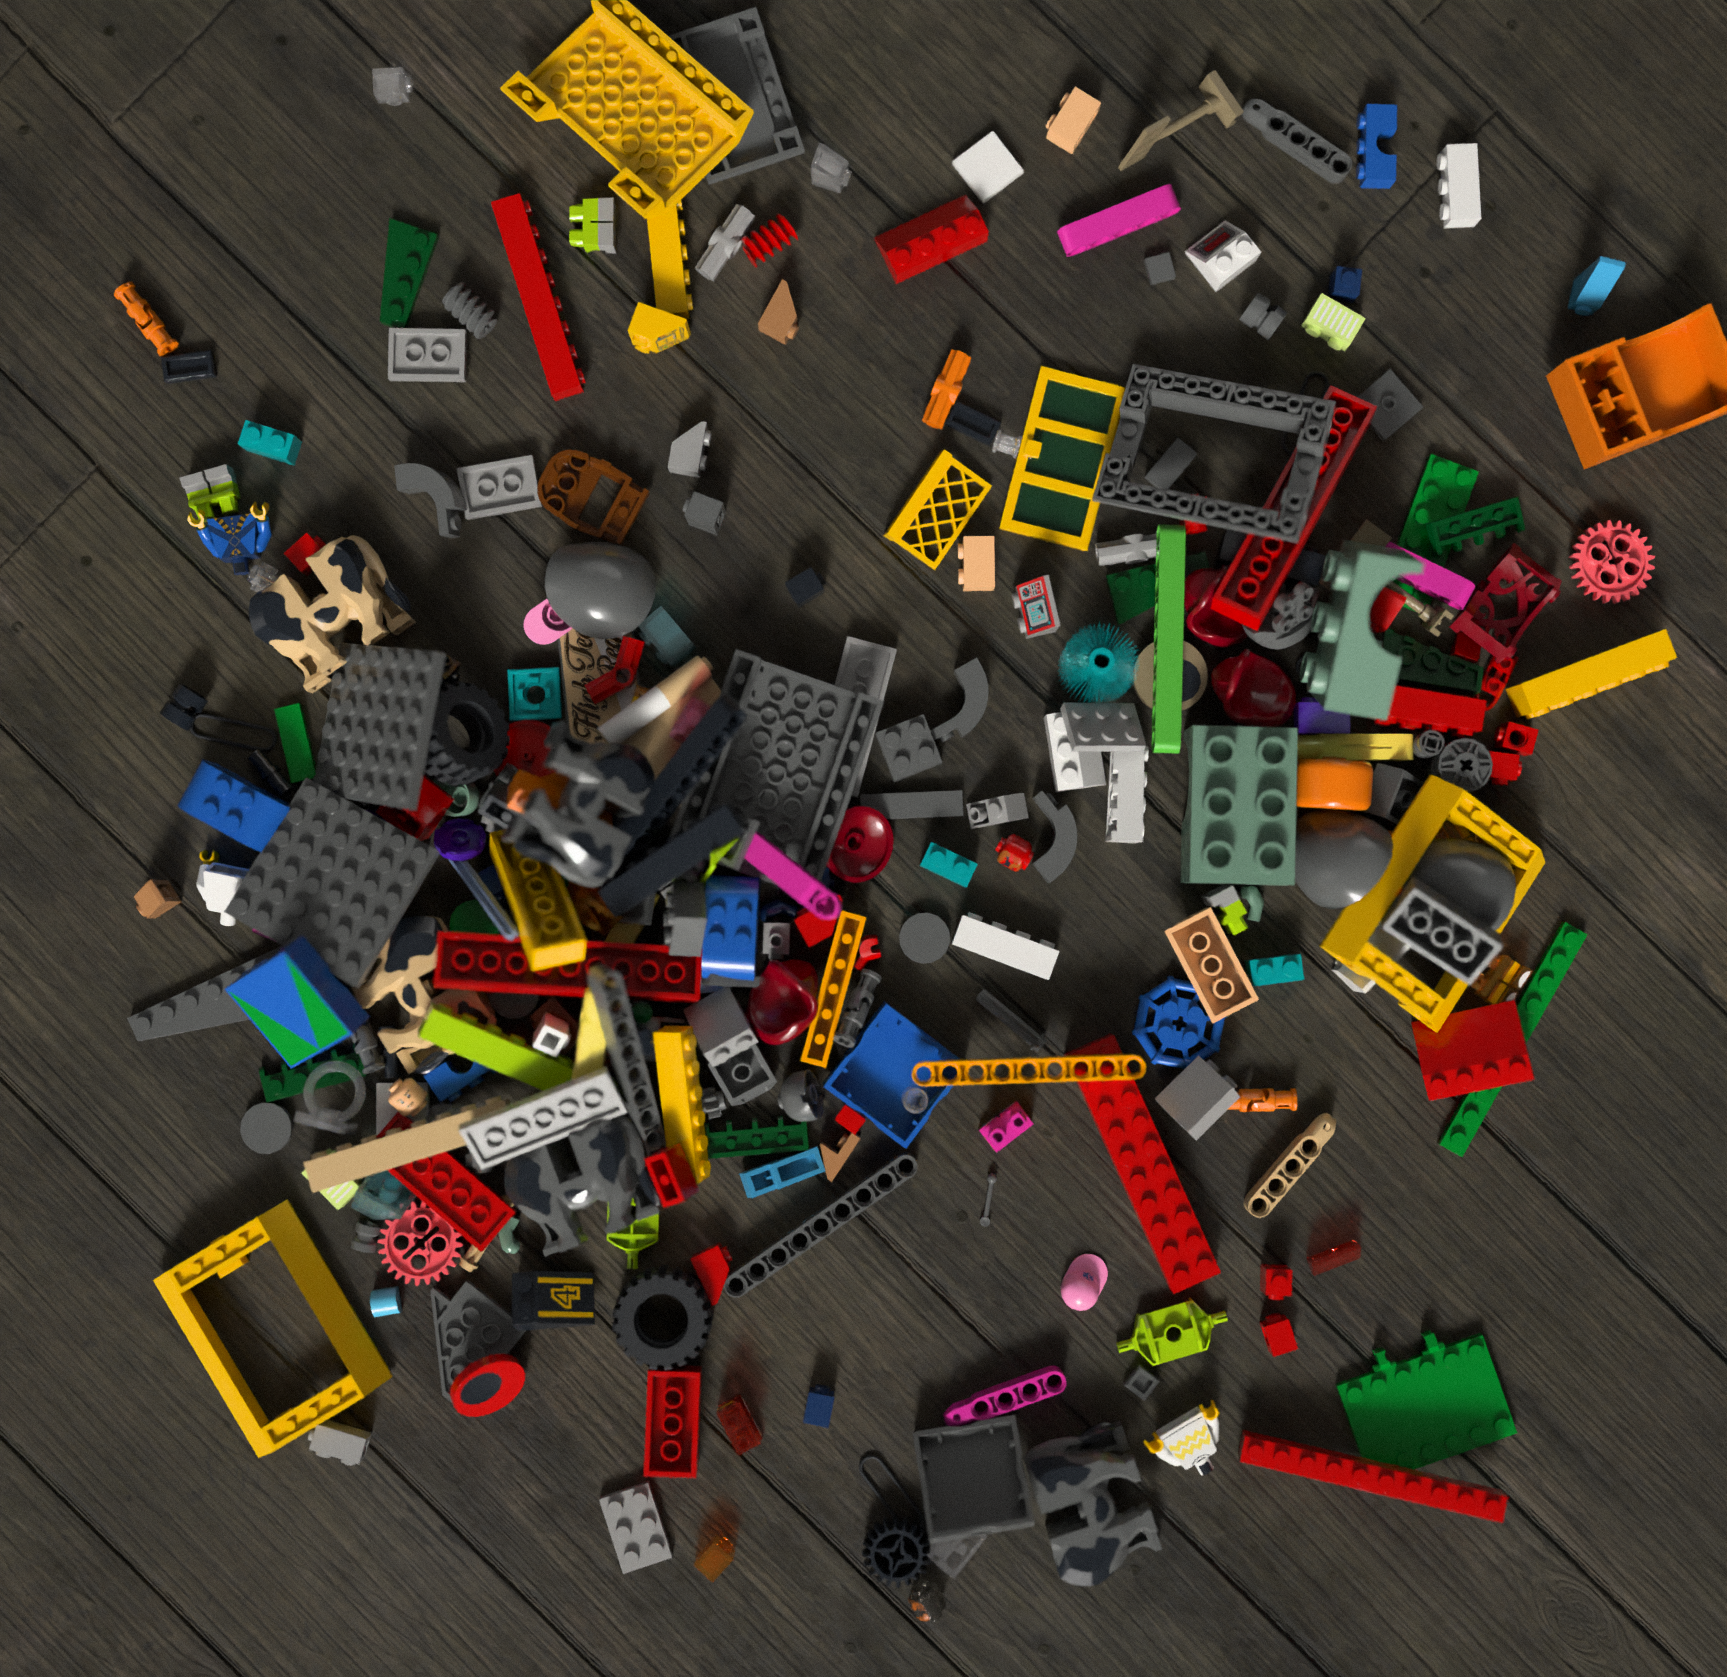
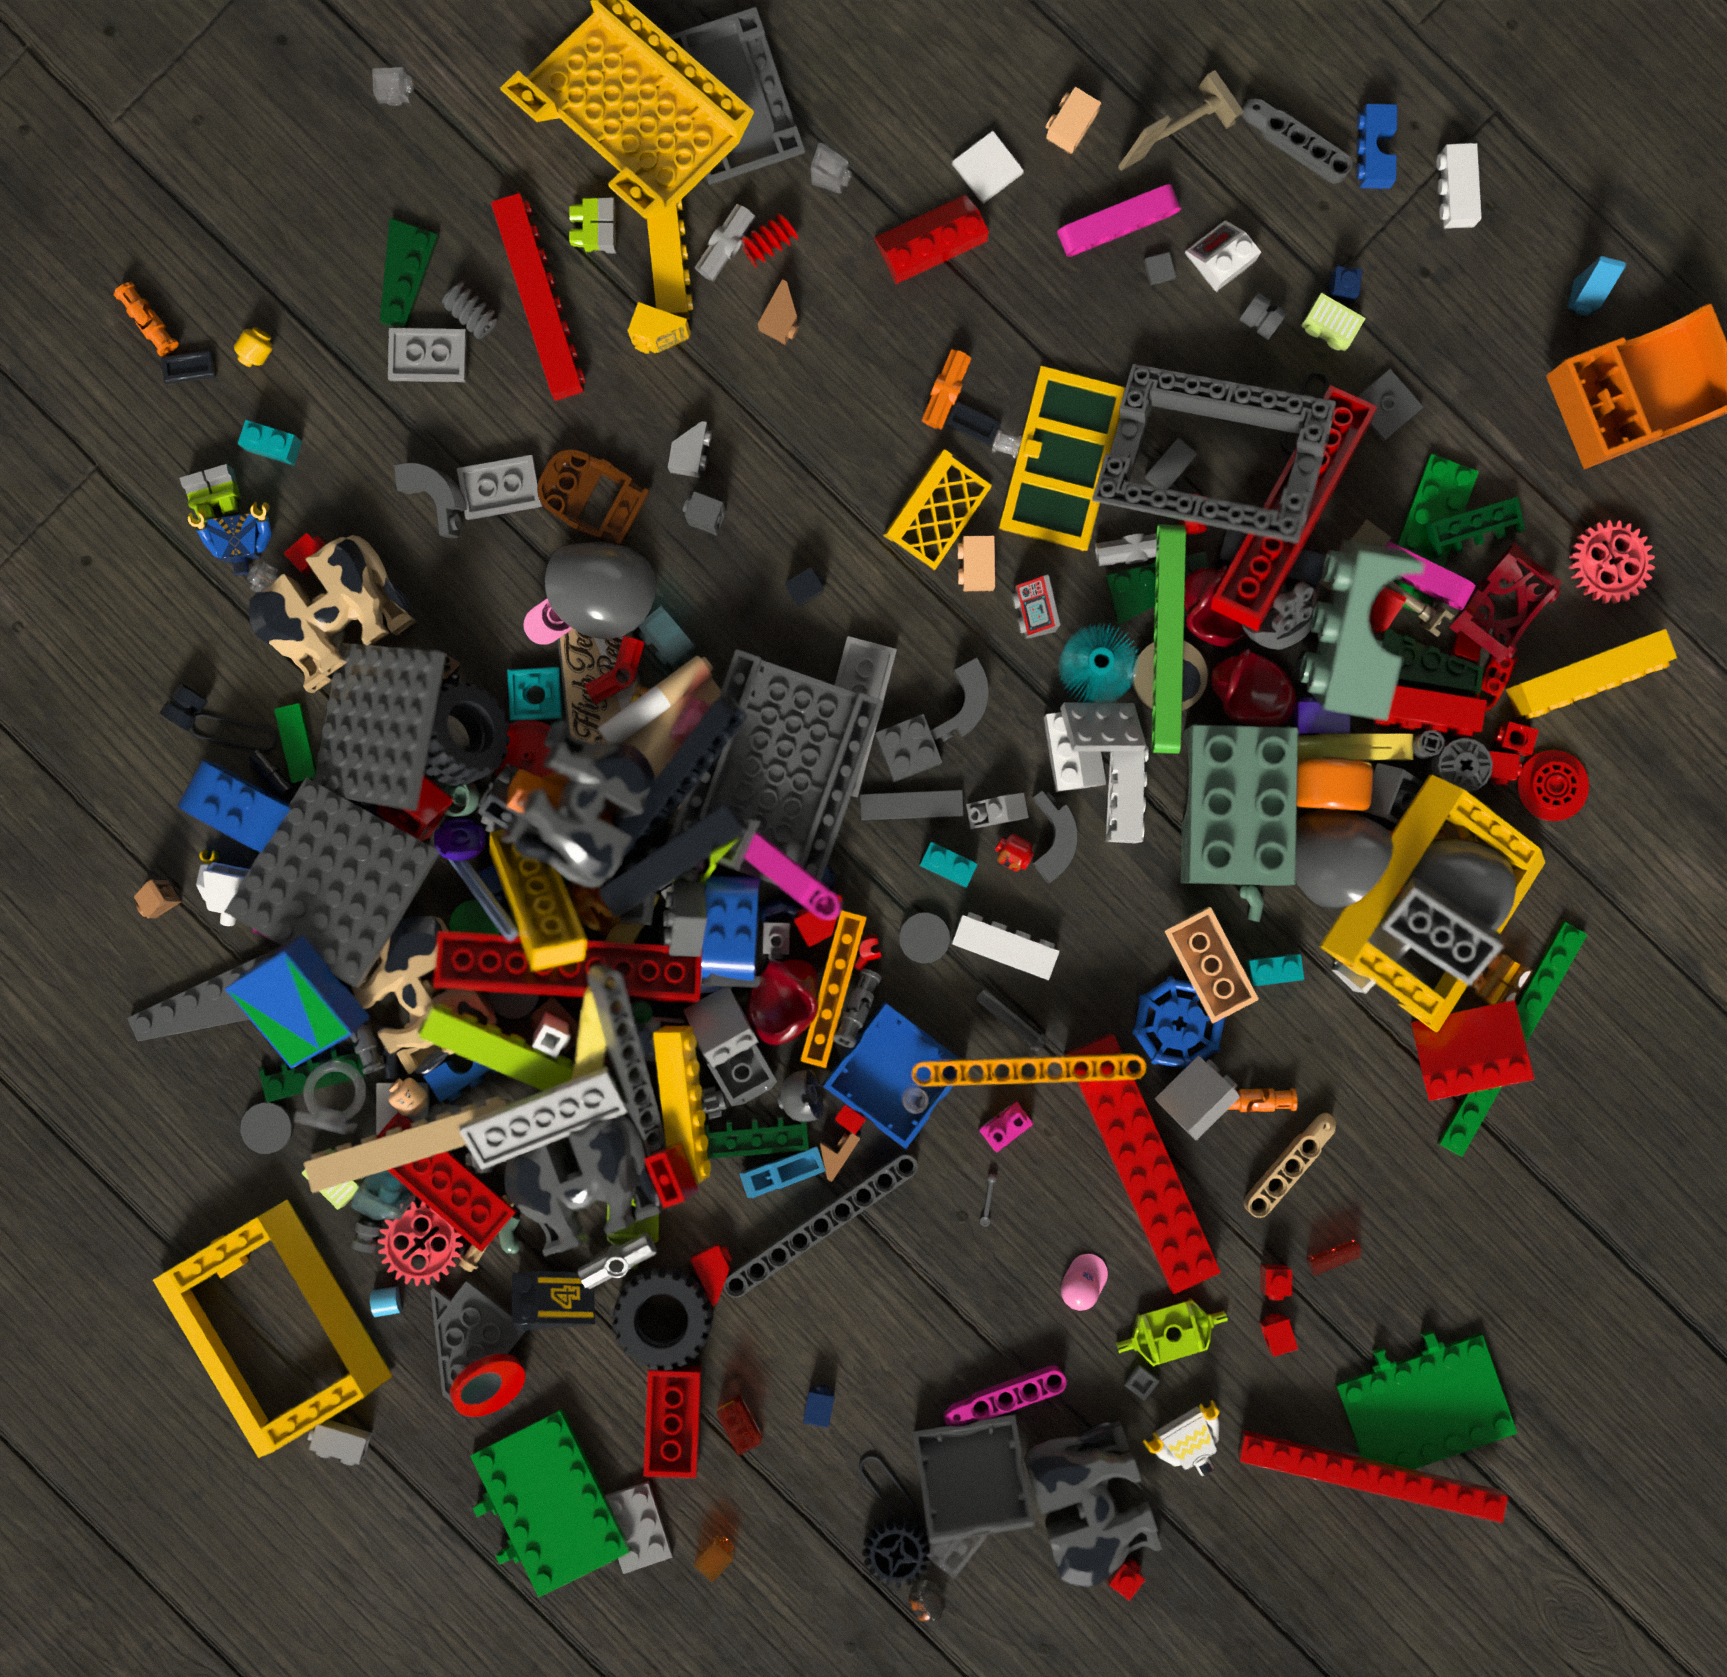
dark red dish [827,806,893,882] -> none
hips [1201,884,1248,935] -> none
none -> yellow head [234,327,273,367]
none -> green hinge [470,1408,632,1597]
none -> light grey piece [578,1233,657,1289]
none -> red brick [1107,1558,1145,1601]
none -> red wheel [1518,750,1589,821]

